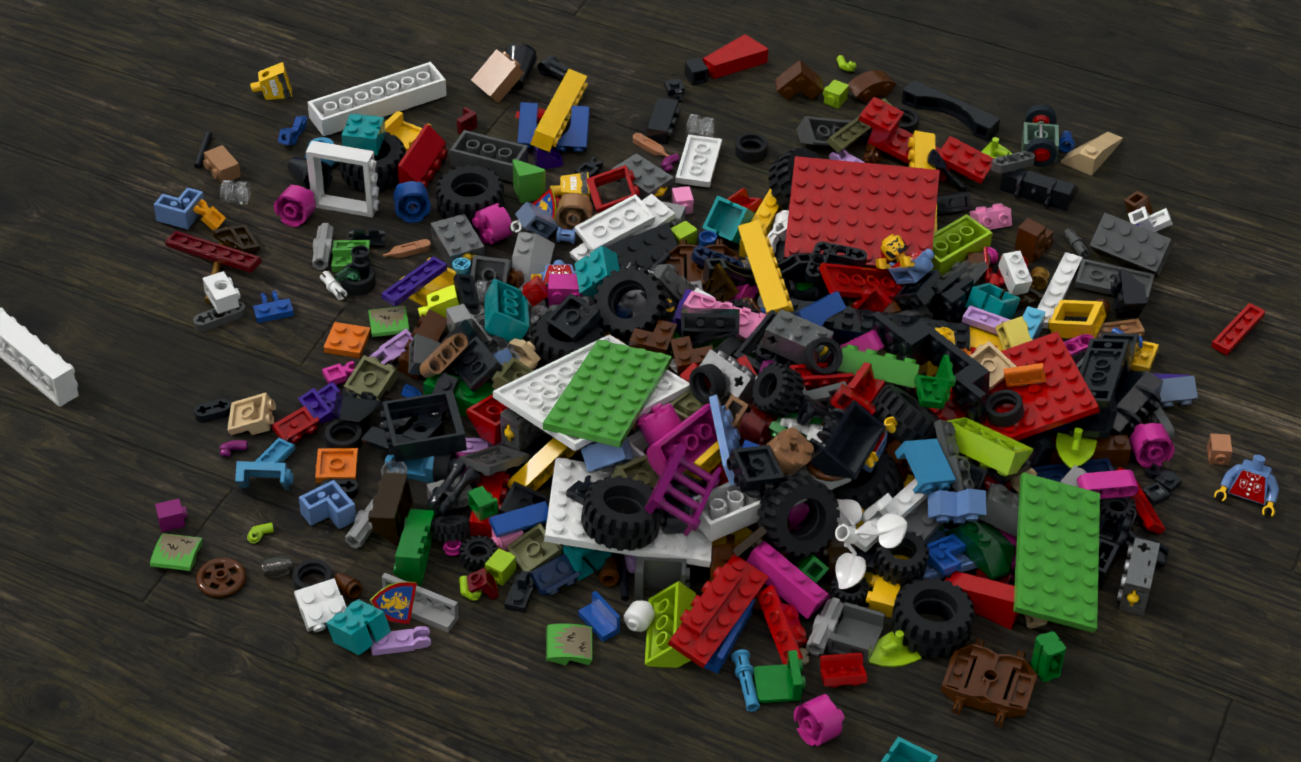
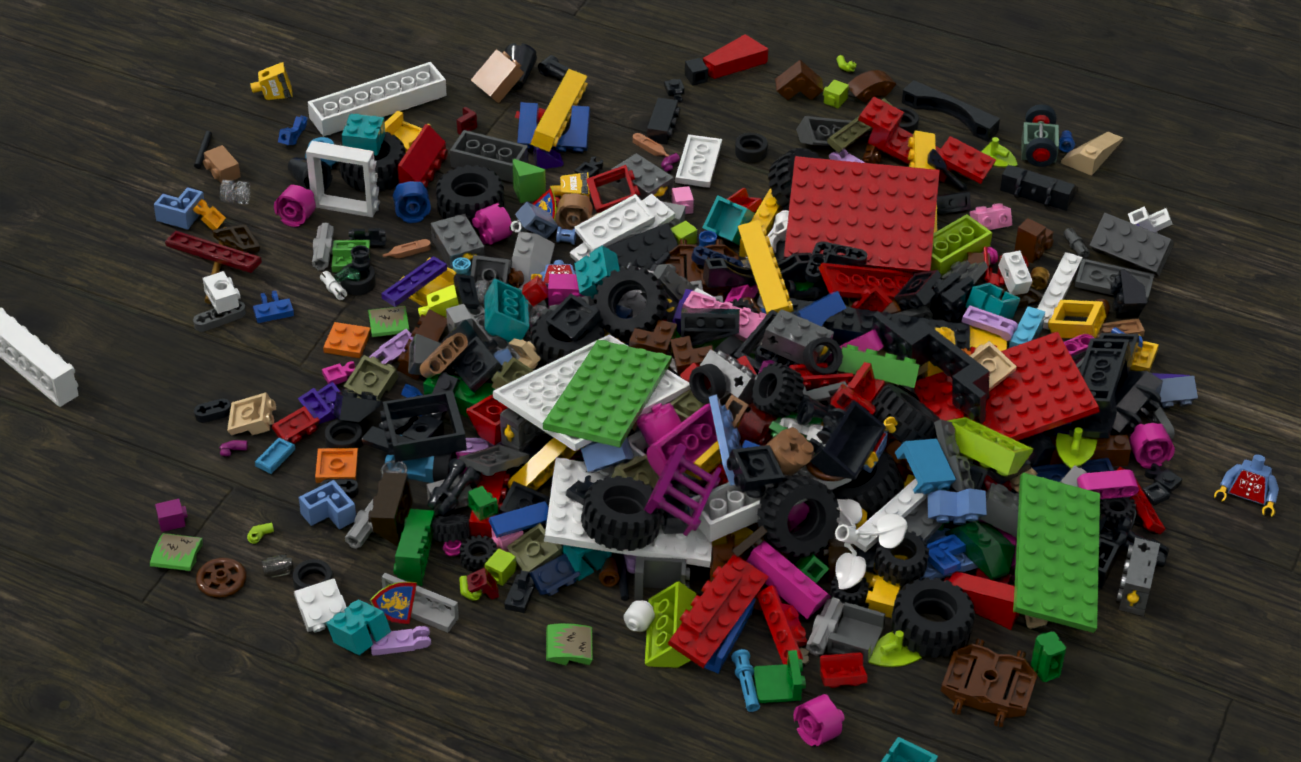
dark azure panel [235,461,294,490] -> none
reddish brown cone [333,572,362,598] -> none
blue panel [578,591,620,642] -> none
clear wheel [686,113,715,138] -> none
dark brown wing [704,263,740,303] -> none
white piece [861,493,898,523] -> none
medium blue torso [876,249,934,284] -> none
yellow head [881,234,908,262] -> none
green bracket [914,355,956,409] -> none
black tyre [986,390,1025,427] -> none
dark grey beam [991,151,1035,173] -> none
light yellow brick [995,316,1032,350] -> none
orange plate [1003,363,1046,387] -> none
reddish brown brick [1124,191,1153,215] -> none
nougat brick [1207,433,1232,465] -> none
red plate [1211,303,1266,355] -> none

